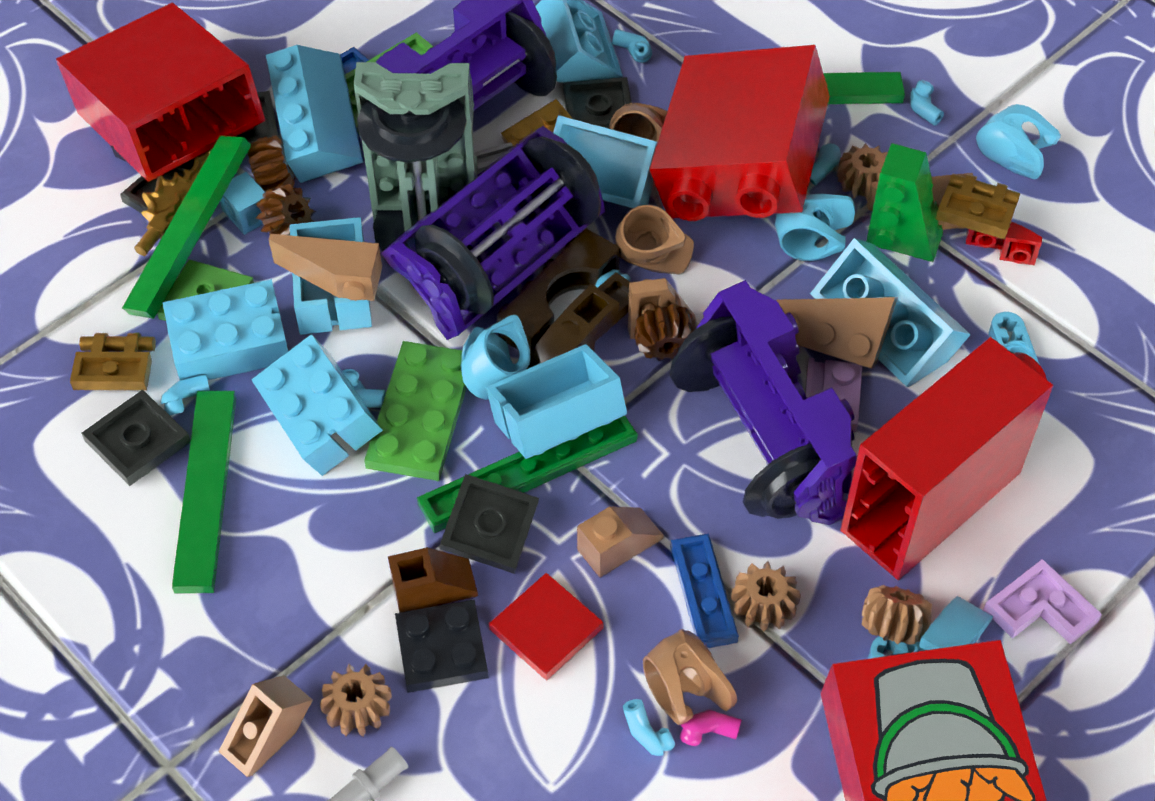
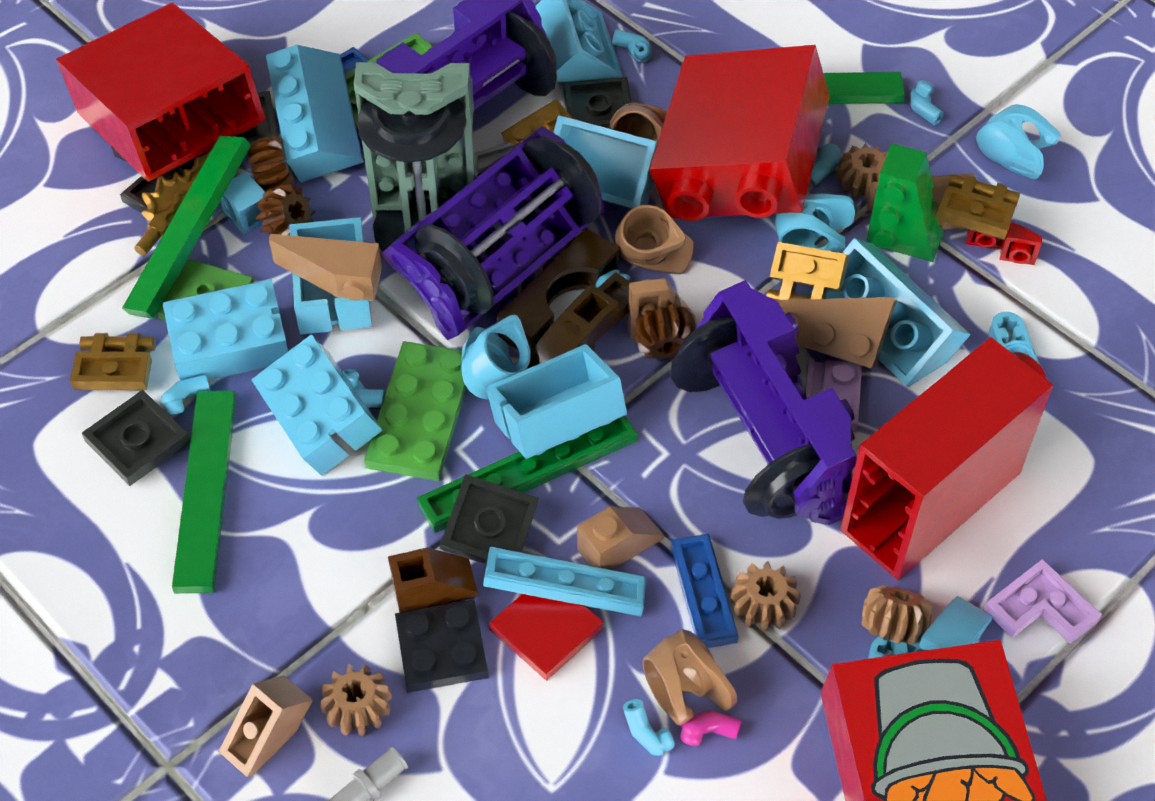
none -> medium azure tile [483,547,646,616]
none -> plate [766,242,849,300]

